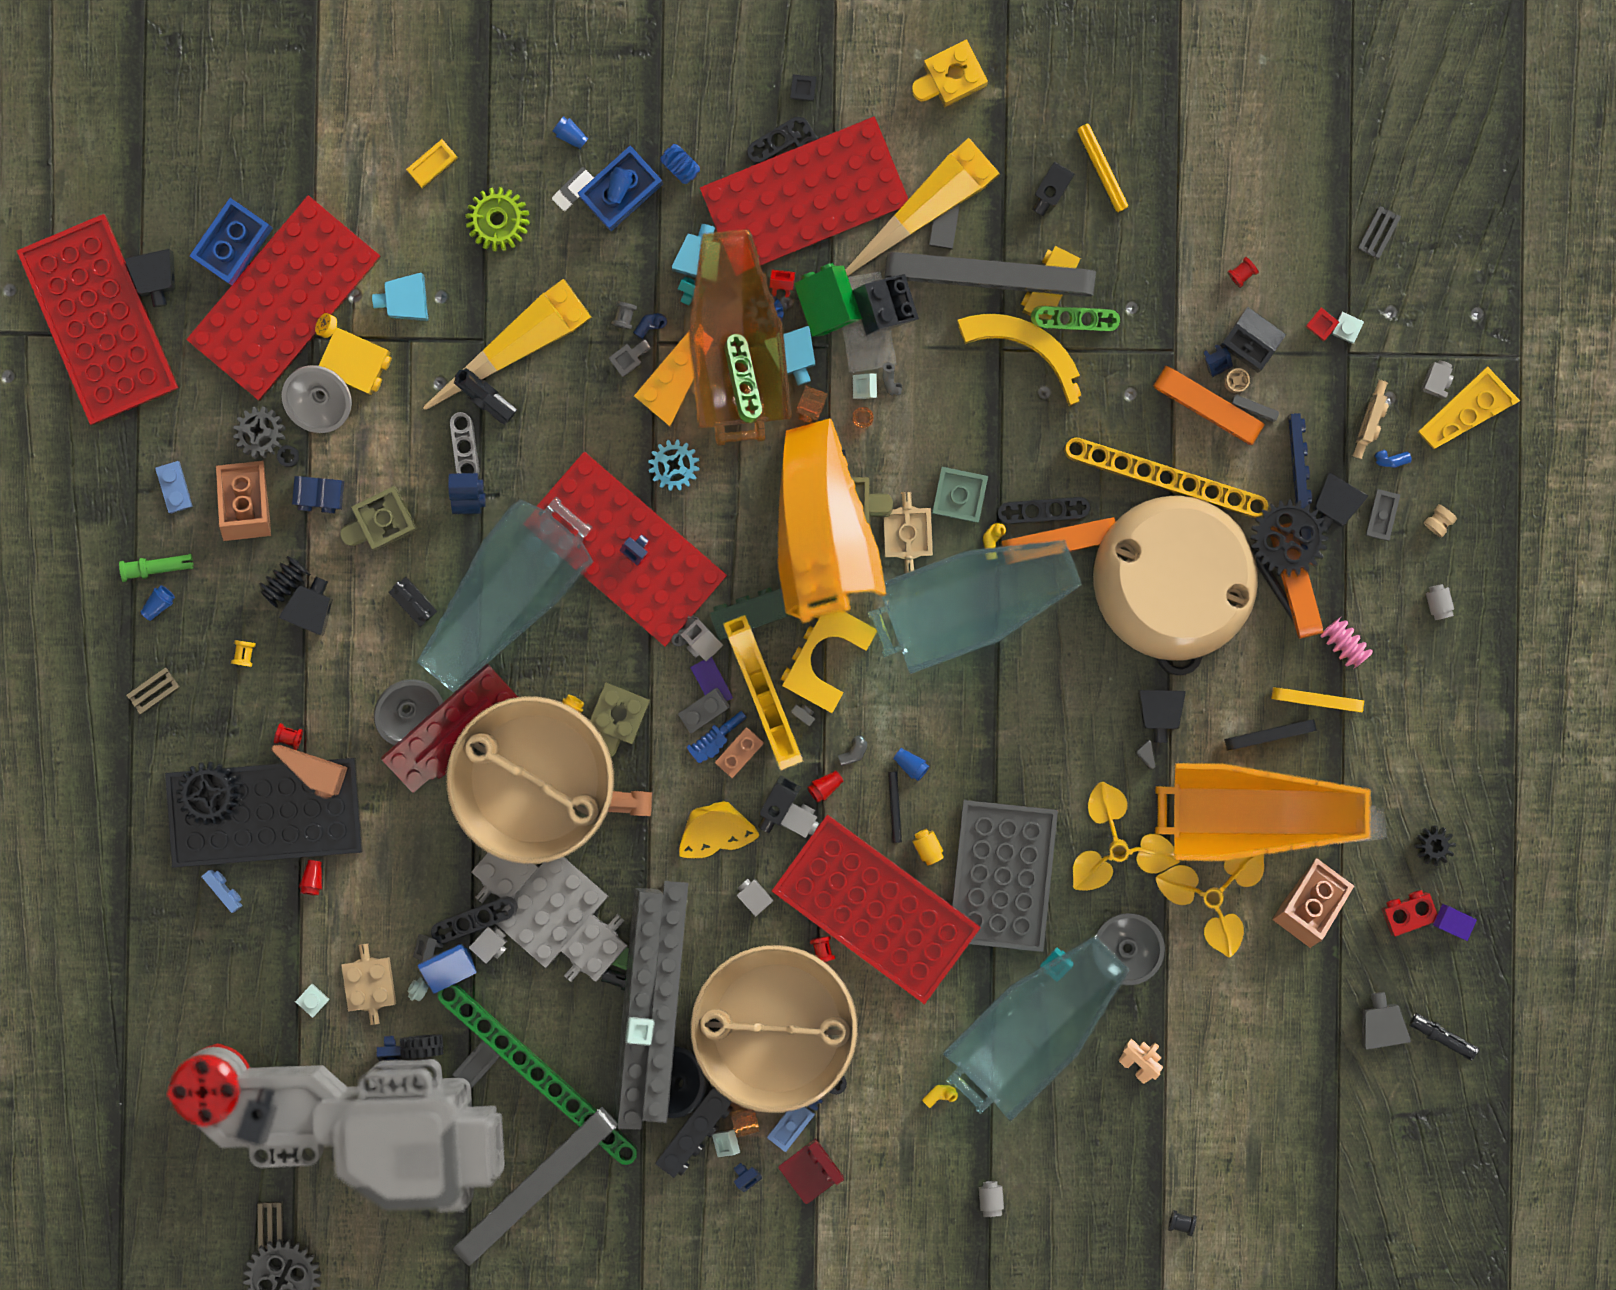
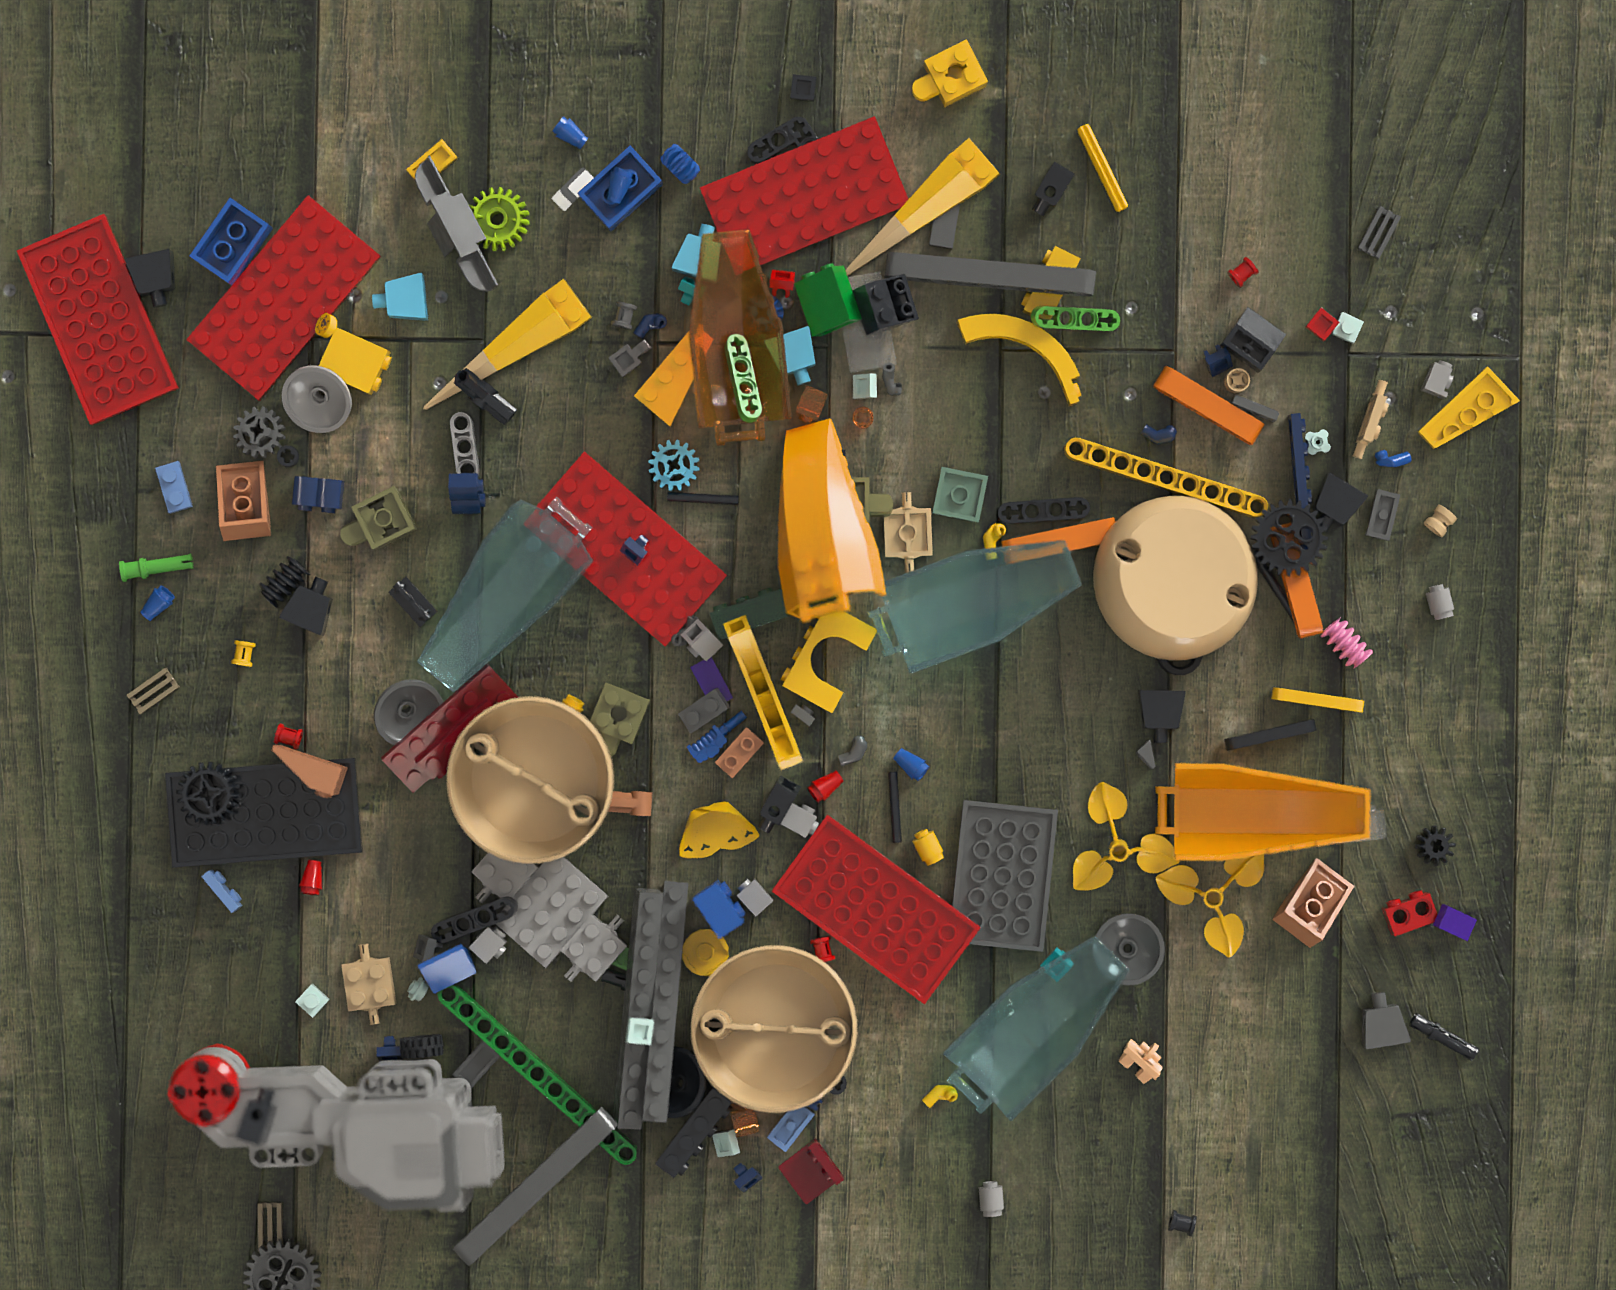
none -> piece [415,155,498,292]
none -> black bar [667,492,739,505]
none -> yellow tile [682,929,729,976]
none -> blue brick [693,880,746,939]
none -> dark blue arm [1140,424,1177,445]
none -> light aqua plate [1305,429,1331,455]

